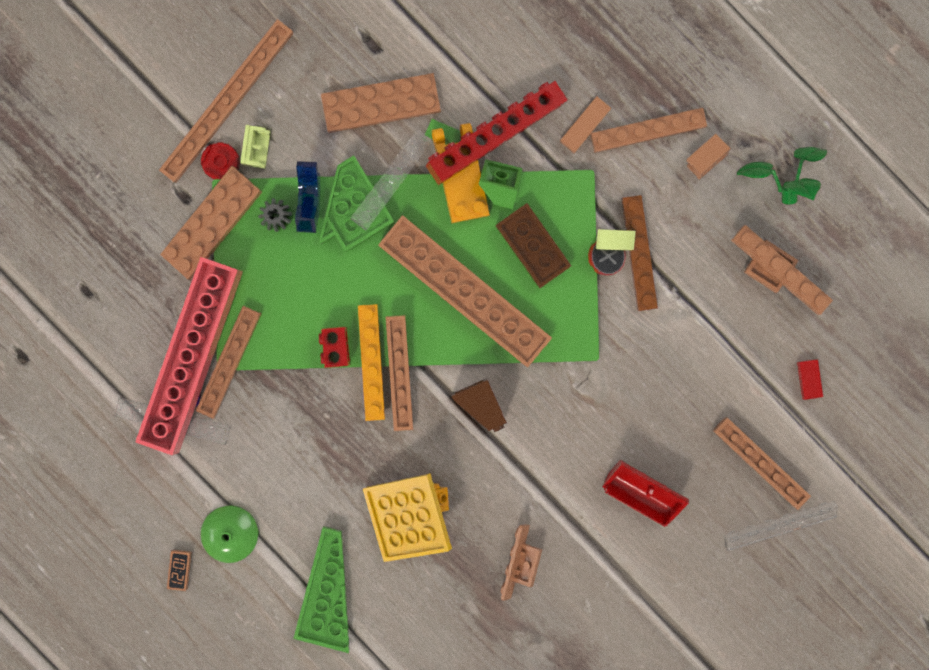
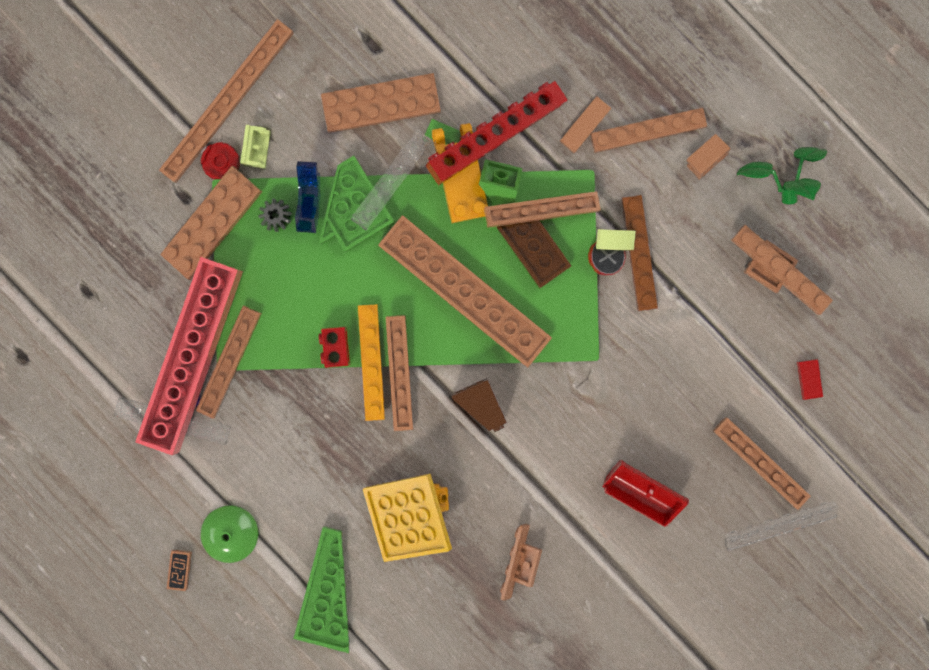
none -> nougat plate [484,191,601,228]

